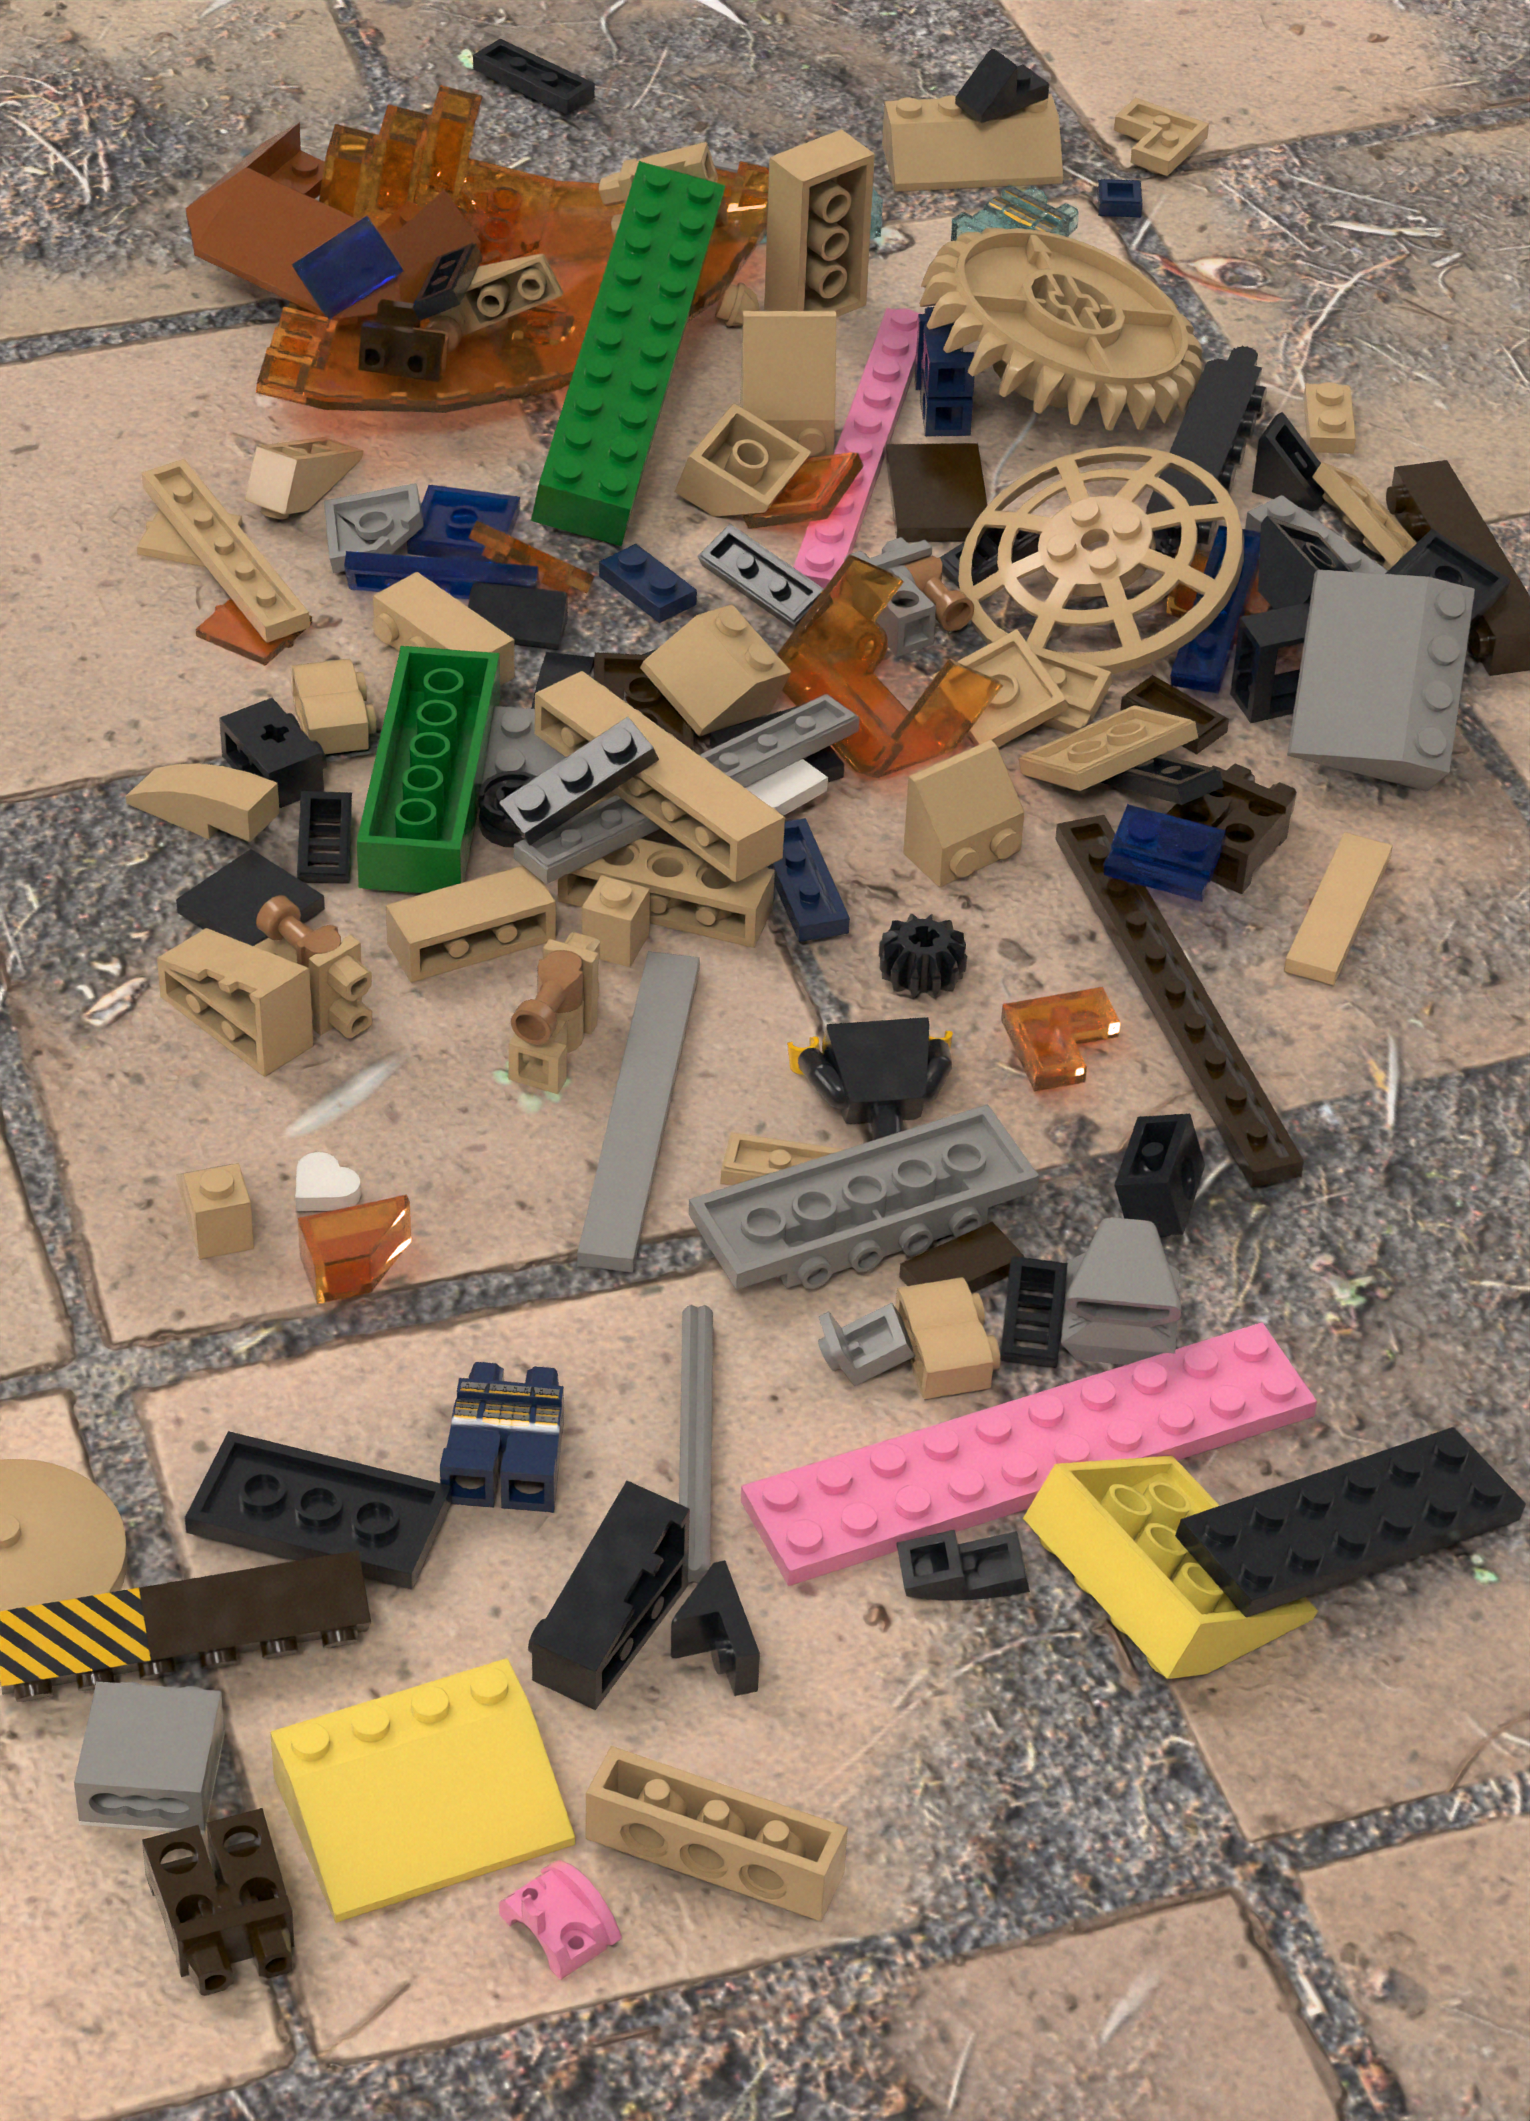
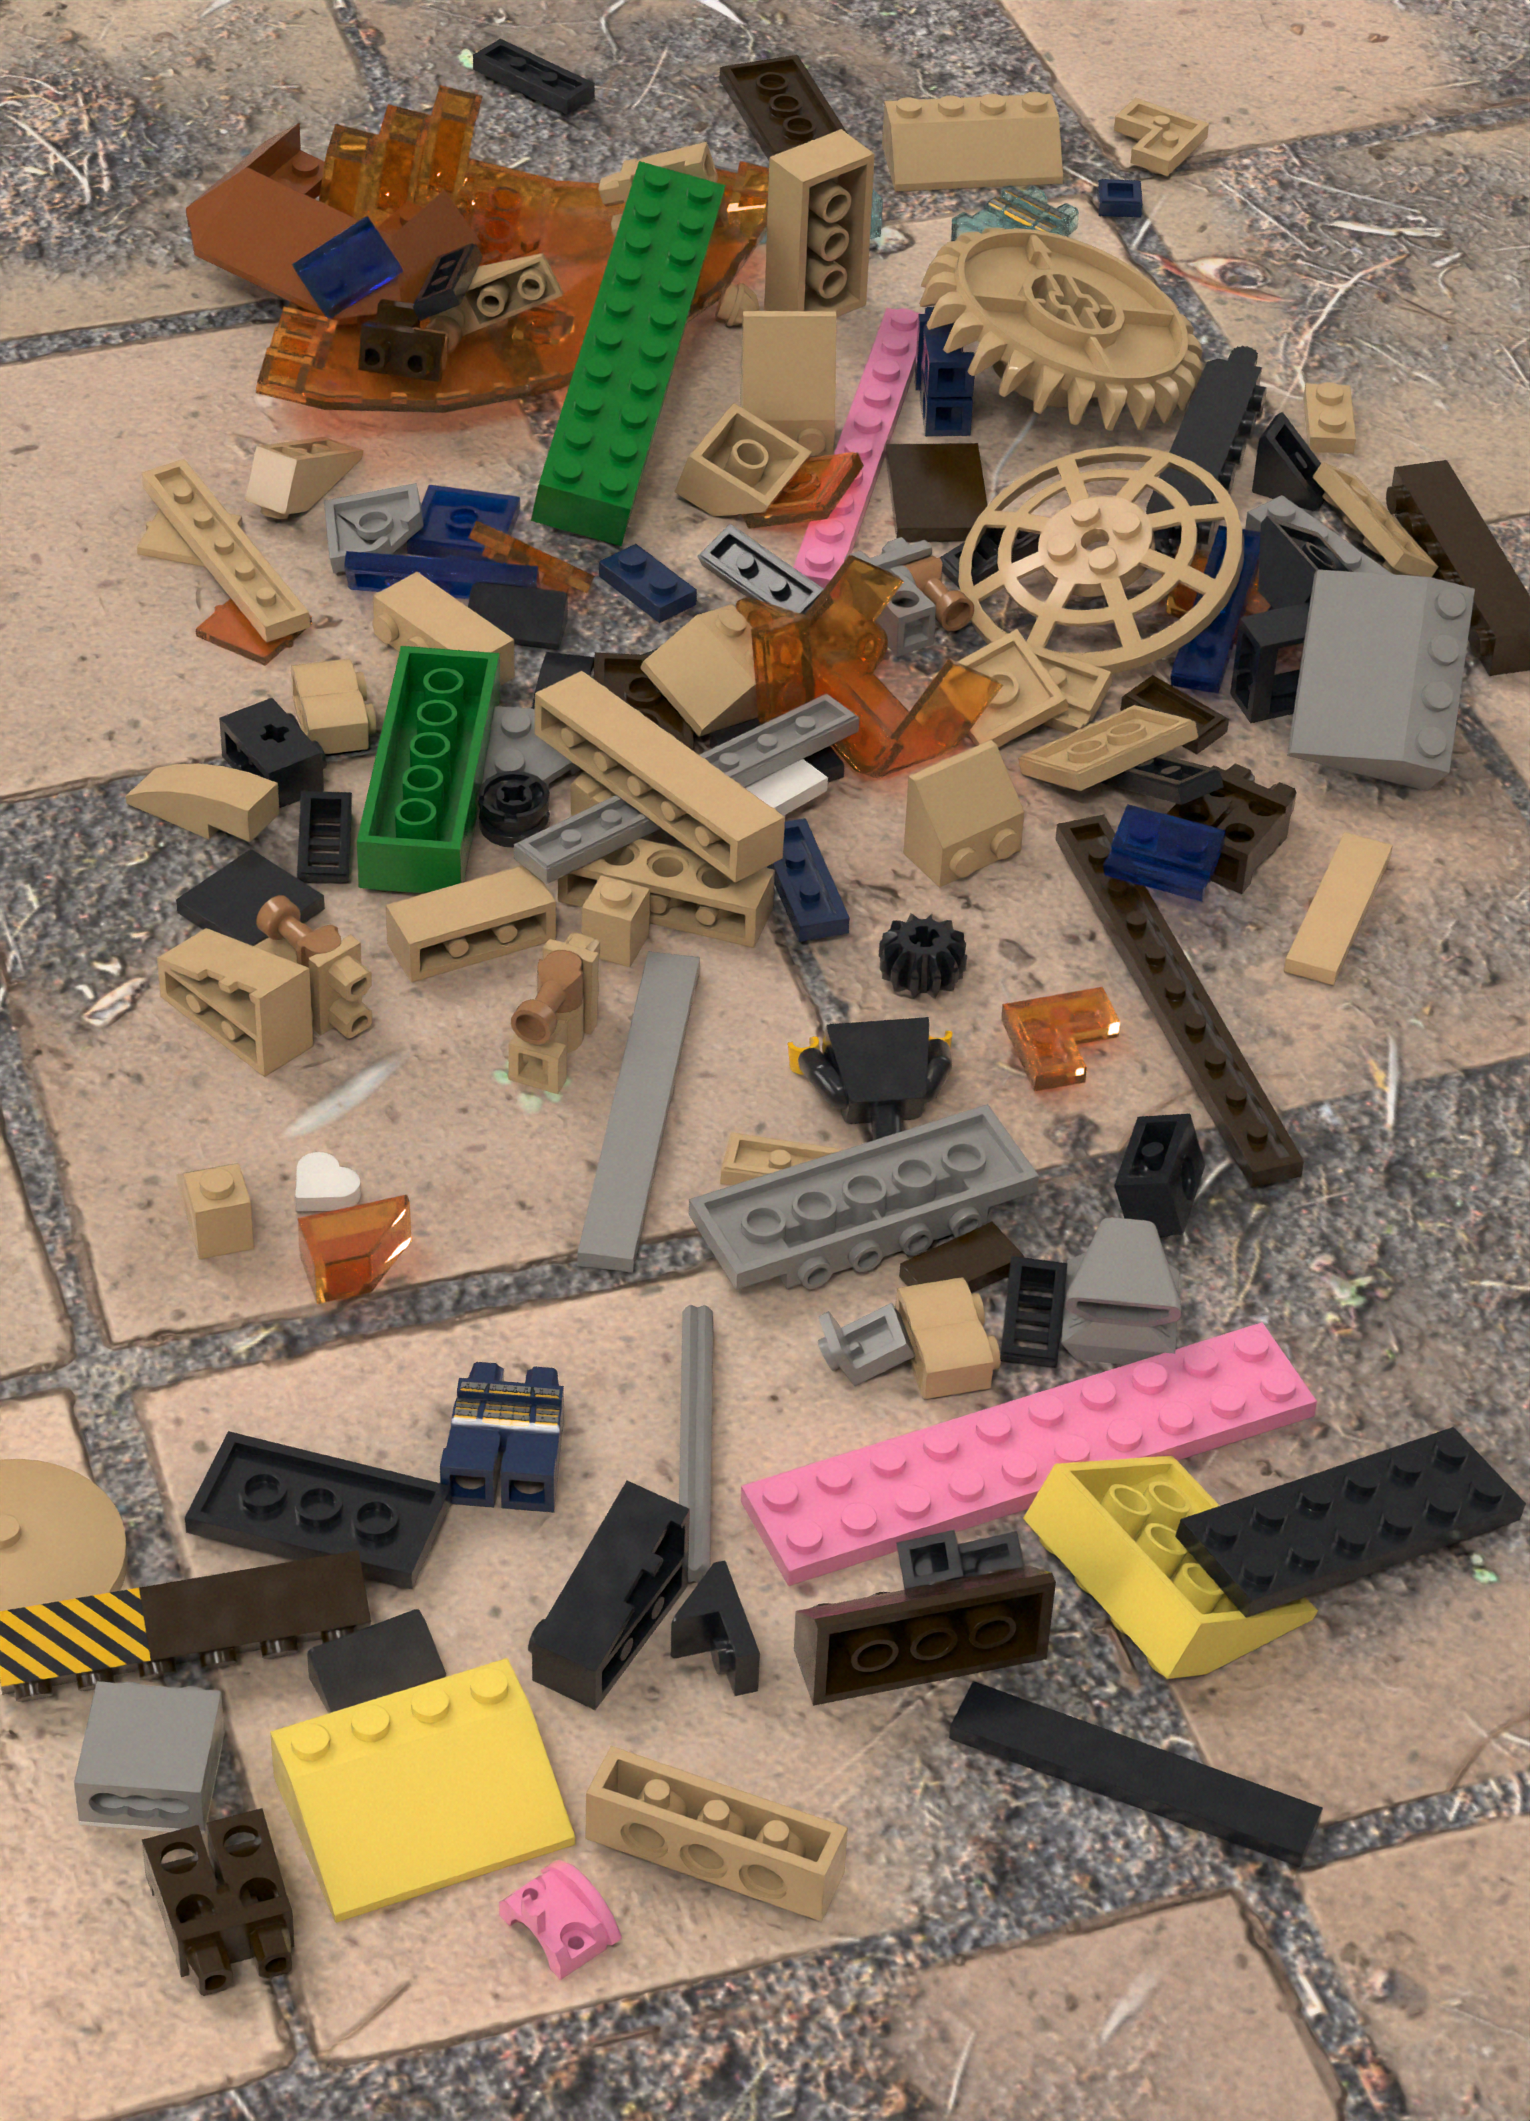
plate [499,717,659,846] -> none
black slope [955,49,1049,123] -> none
black tile [1385,529,1511,629] -> none
none -> black slope [307,1609,446,1713]
none -> dark brown tile [719,55,848,161]
none -> clear orange bracket [736,597,815,724]
none -> dark brown slope [794,1566,1056,1706]
none -> black tile [949,1681,1323,1867]

